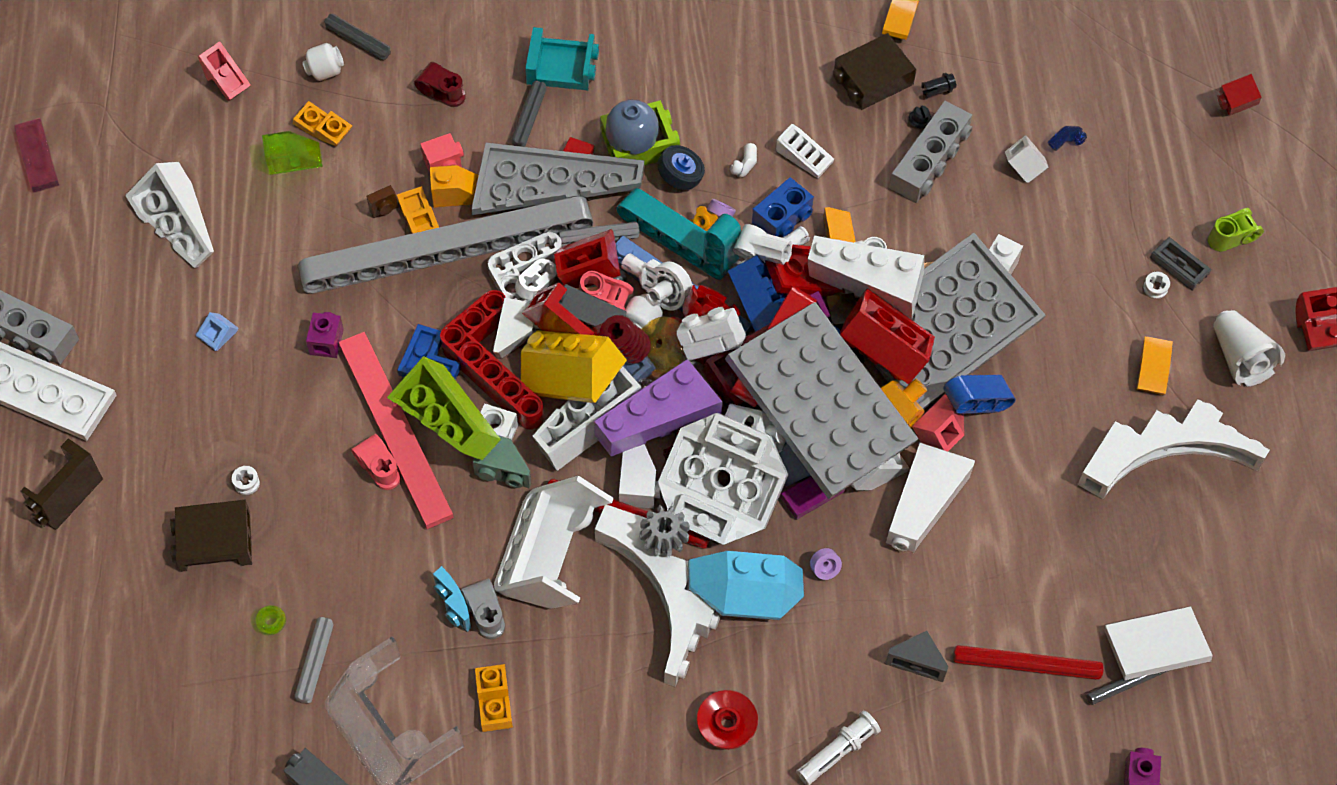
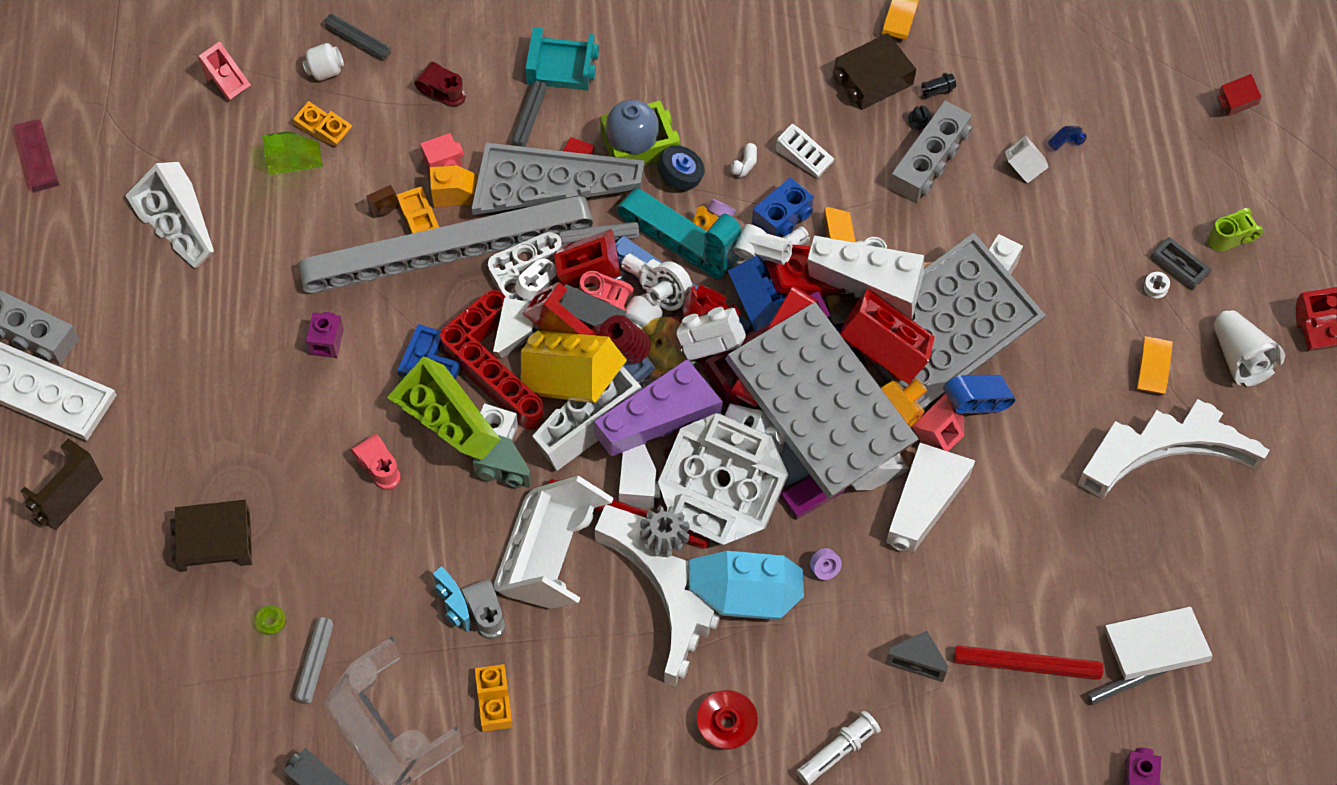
light blue slope [196,312,239,351] -> none
white bush [232,466,260,495] -> none
coral tile [339,332,454,529] -> none

